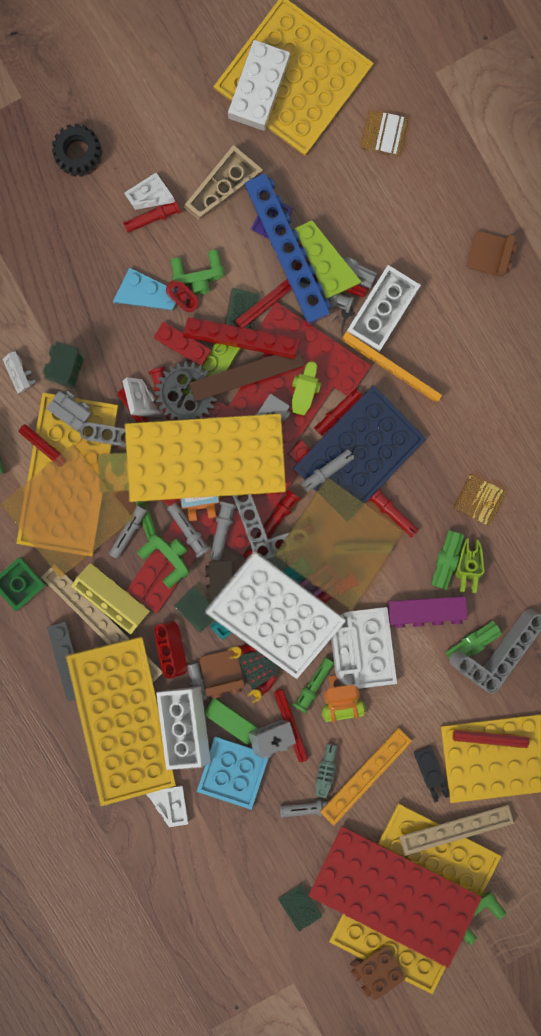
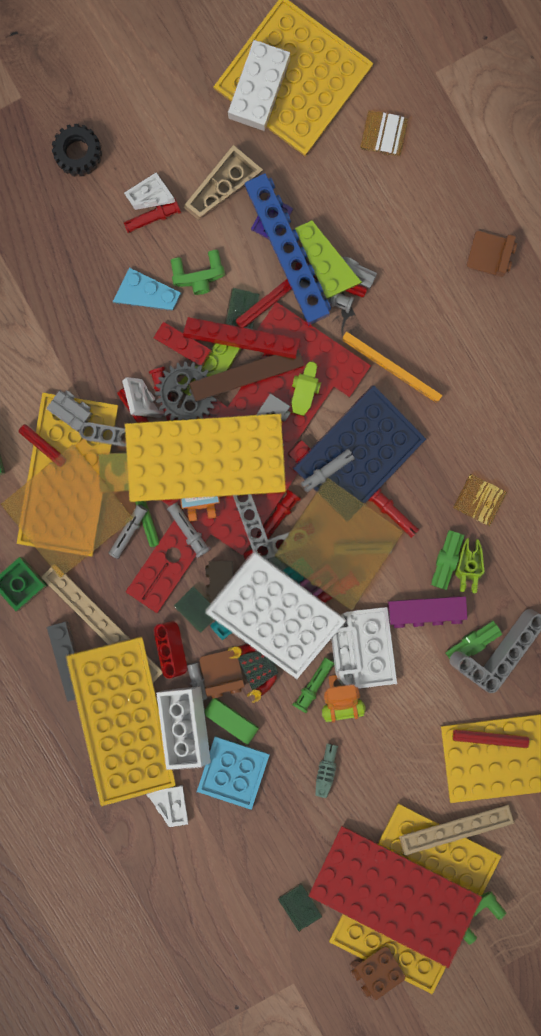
white plate [3,351,36,394] -> none
clear green brick [42,341,85,391] -> none
light yellow brick [71,563,150,634] -> none
bright green connector [137,533,190,588] -> none
red plate [166,280,198,312] -> none
light grey pin [209,501,237,561] -> none
light grey brick [248,719,296,758] -> none
red axle [274,689,308,762] -> none
light grey pin [280,799,330,818] -> none
red pin [314,388,362,436] -> none
light orange tile [319,728,412,826] -> none
white brick [347,265,421,353] -> none
black hinge [413,746,450,802] -> none

